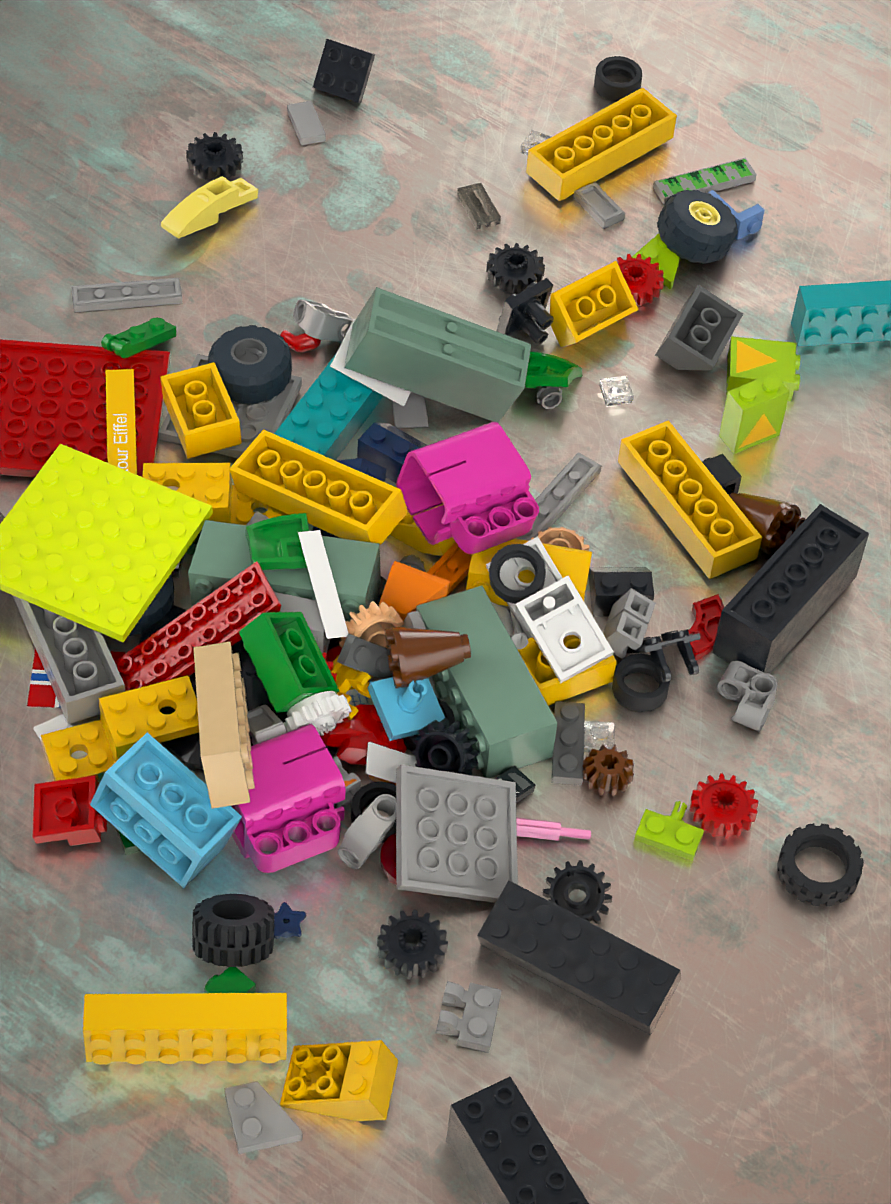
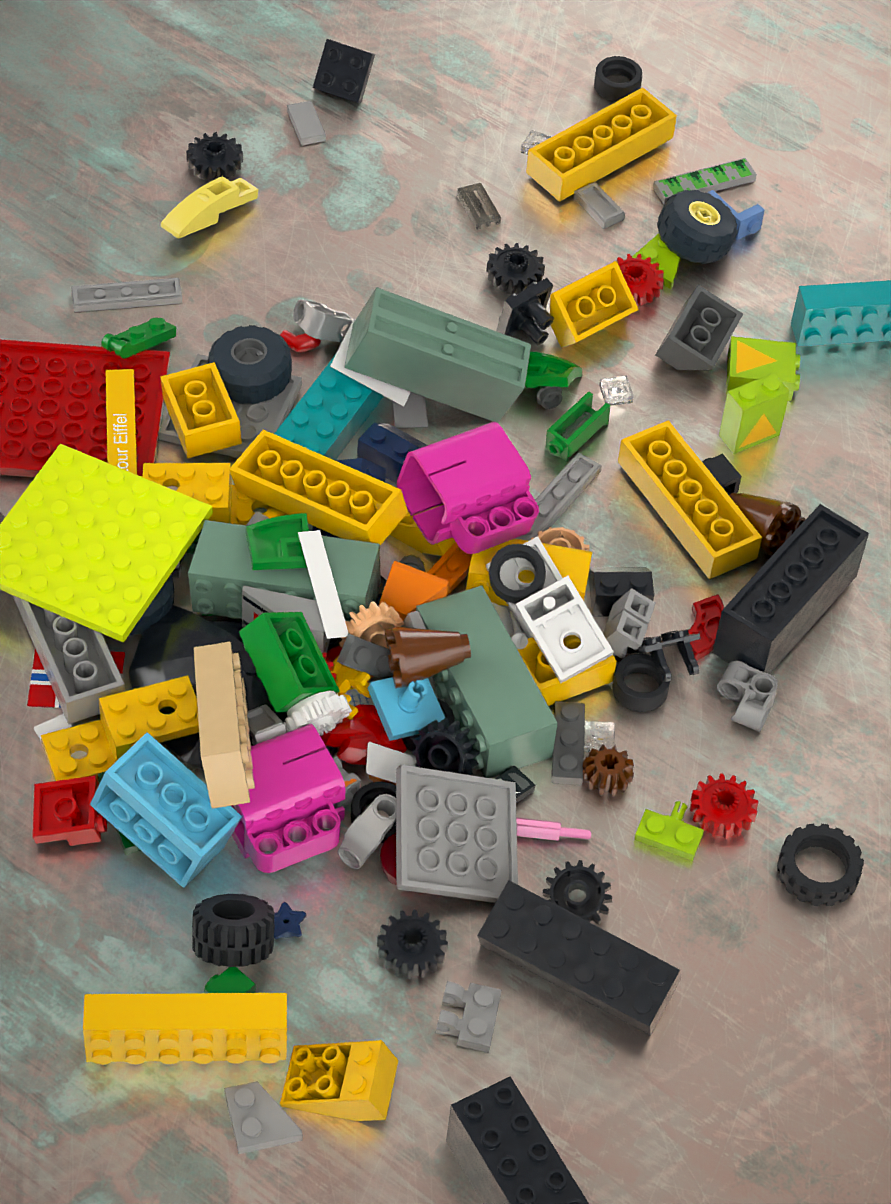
red plate [115,561,281,691] -> none
none -> green window [545,391,611,462]

